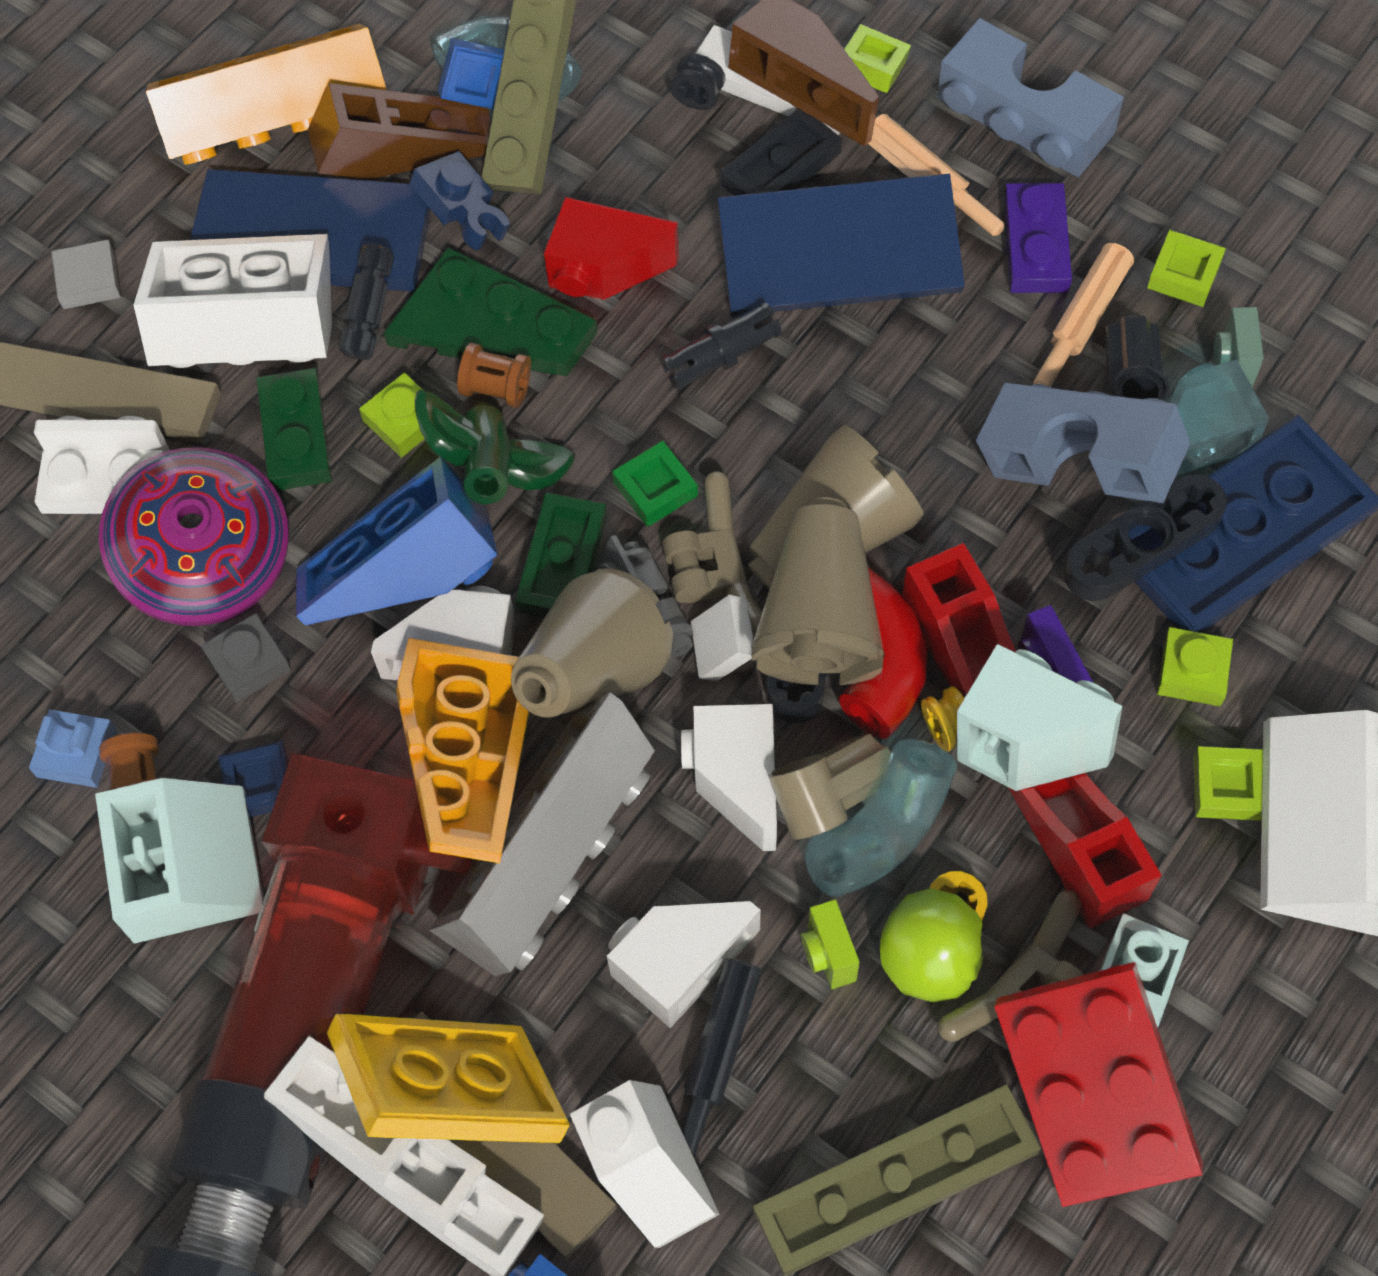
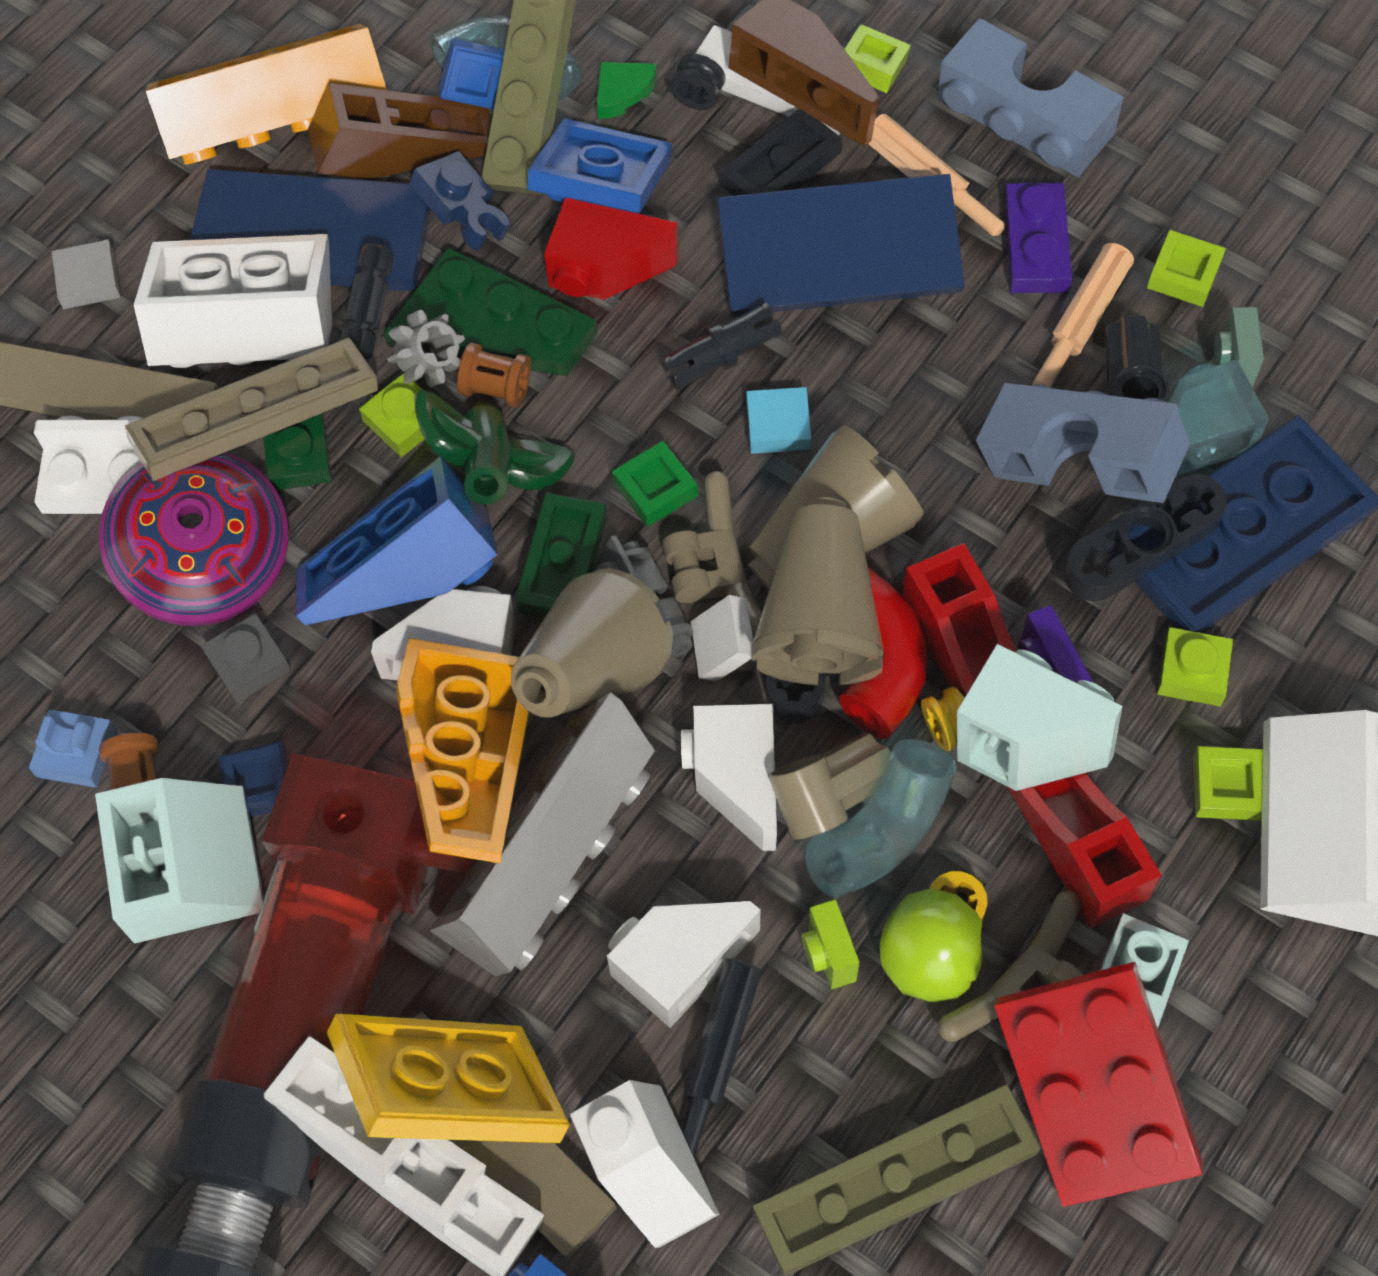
none -> dark tan tile [125,338,378,481]
none -> light grey gear [387,310,465,387]
none -> blue plate [527,118,672,214]
none -> green tile [597,62,657,119]
none -> medium azure tile [746,387,812,454]

